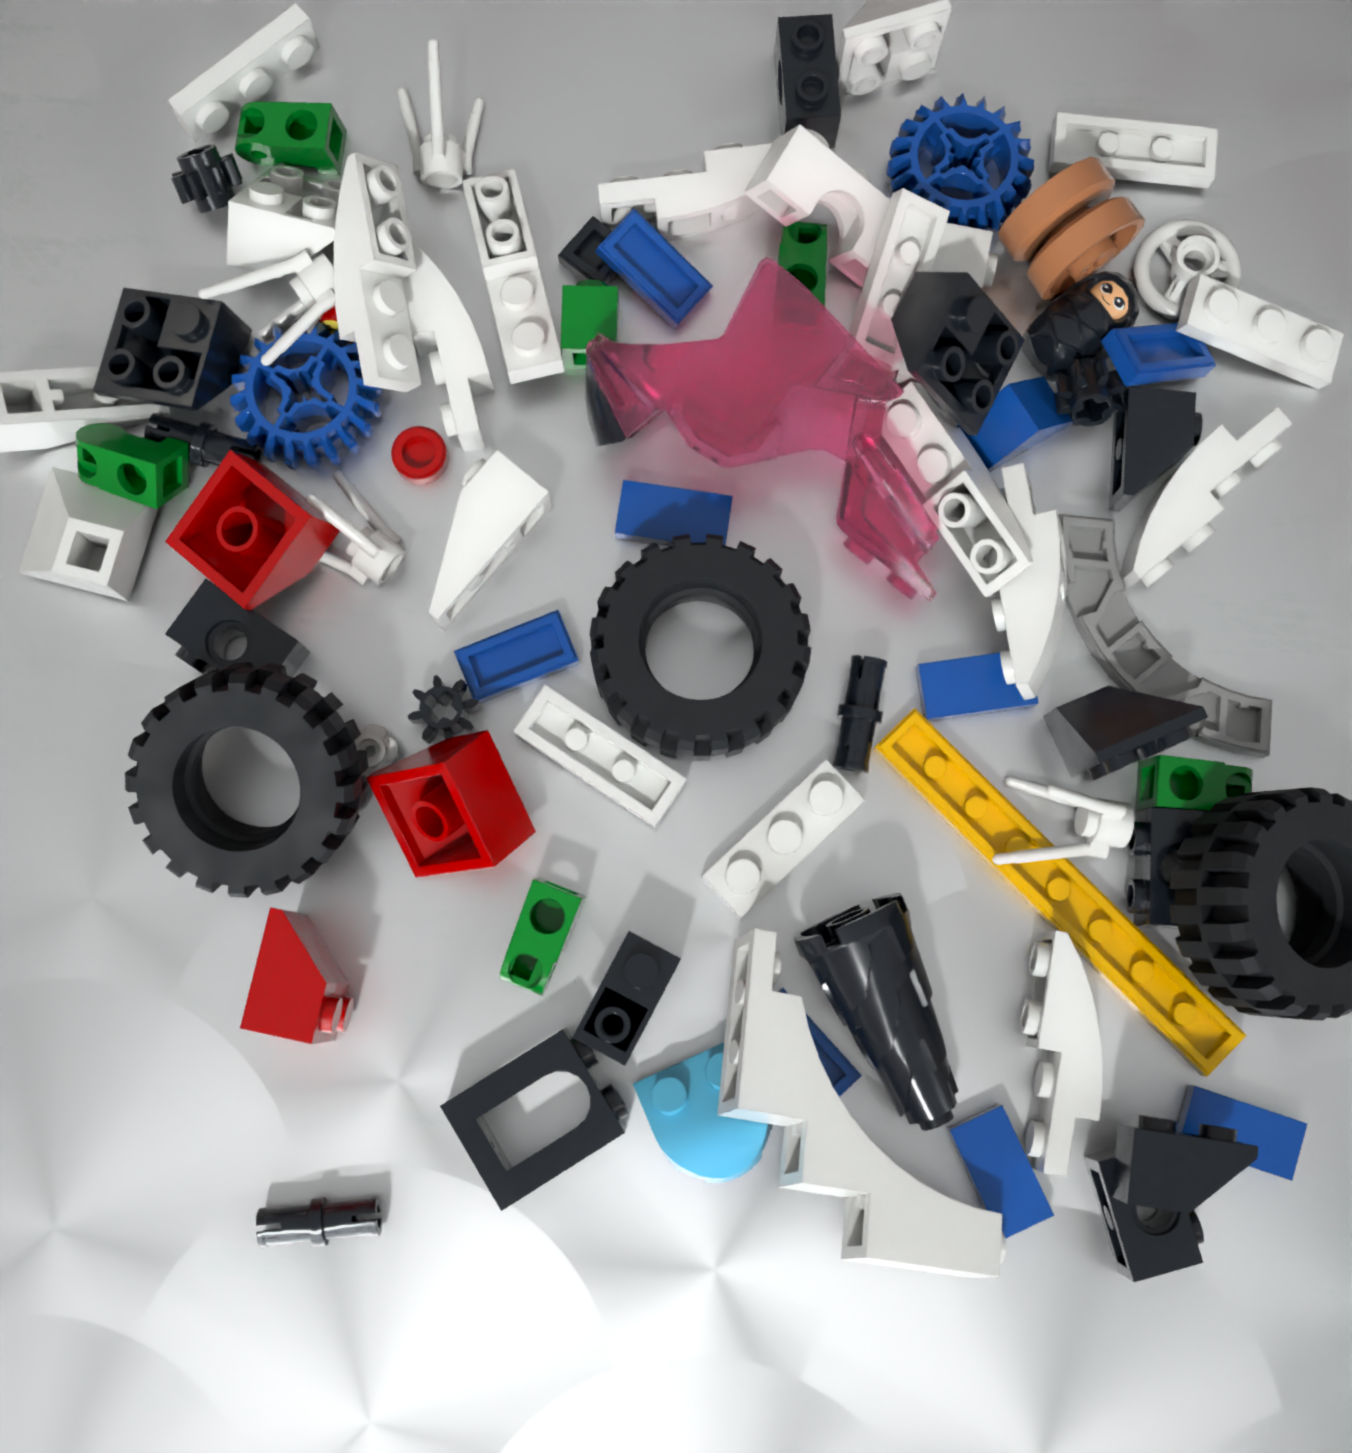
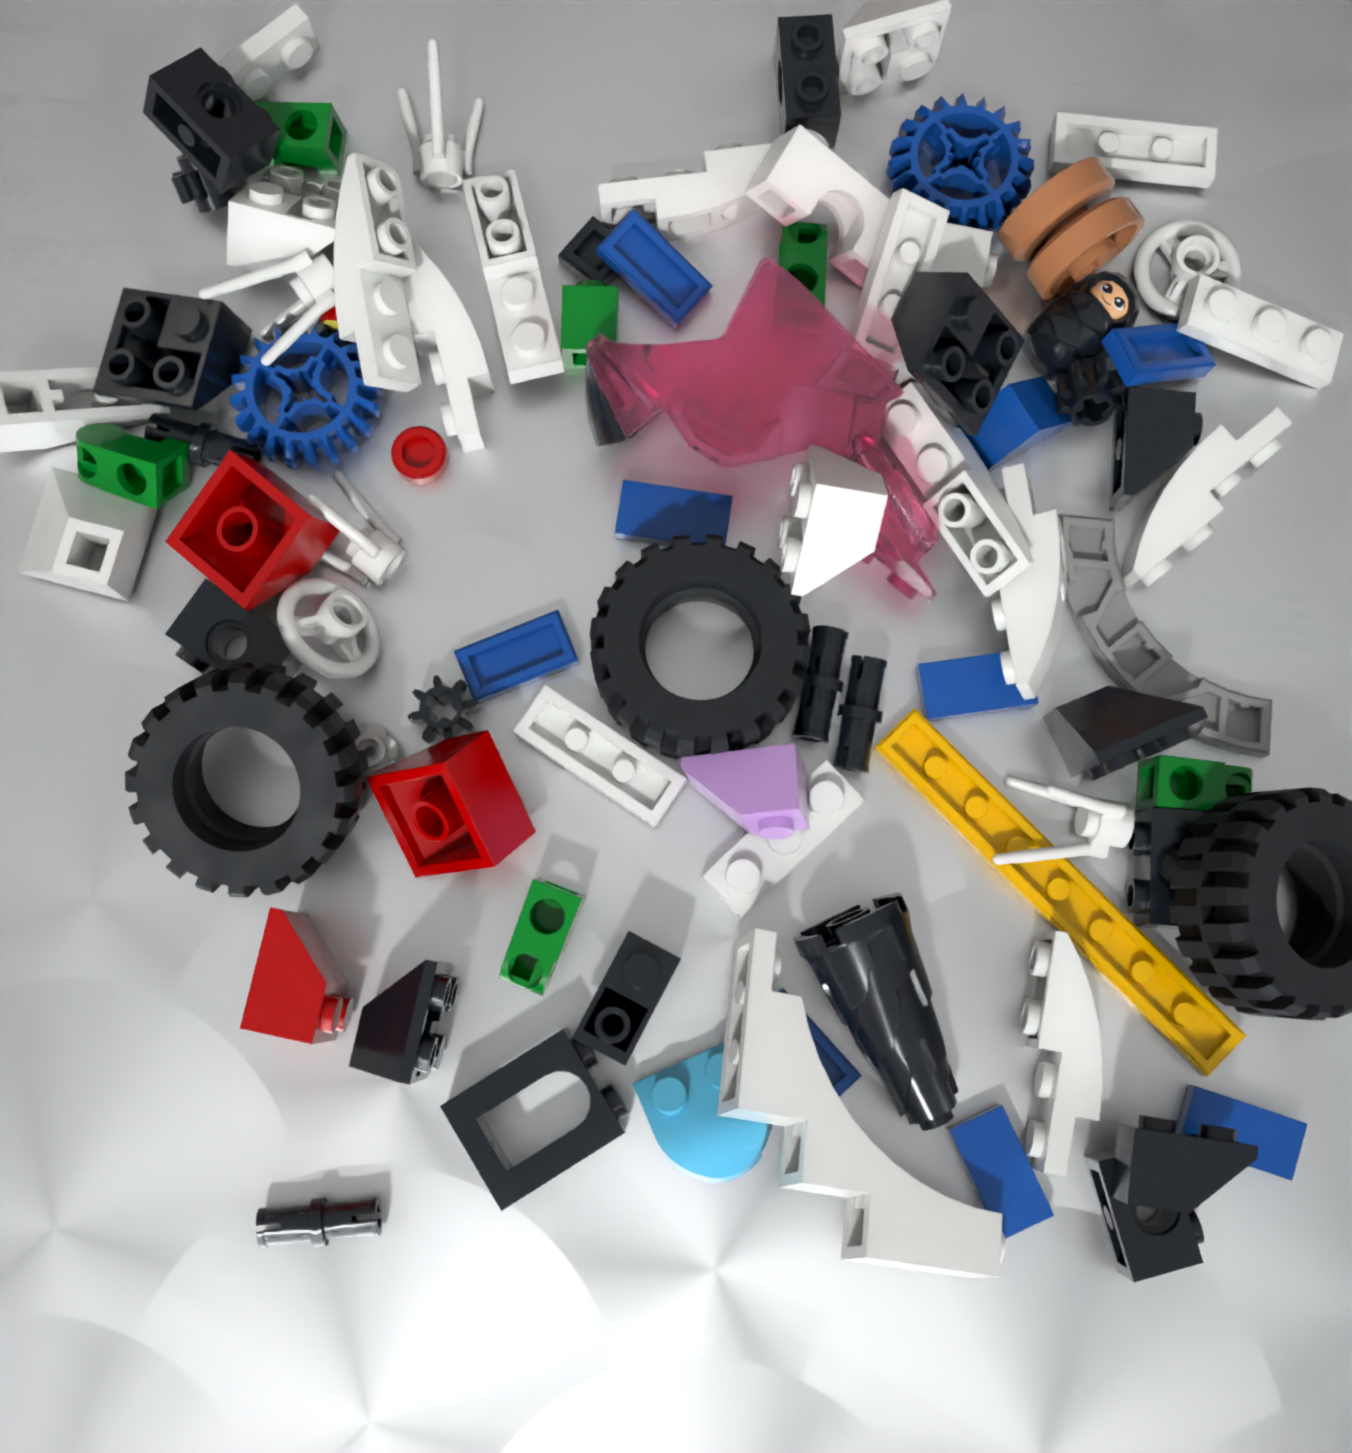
white slope [429,450,552,631] -> none
none -> black brick [143,47,280,193]
none -> white piece [277,578,380,679]
none -> black slope [349,960,459,1085]
none -> lavender slope [681,743,809,840]
none -> white slope [777,444,888,596]
none -> black pin [792,625,849,744]

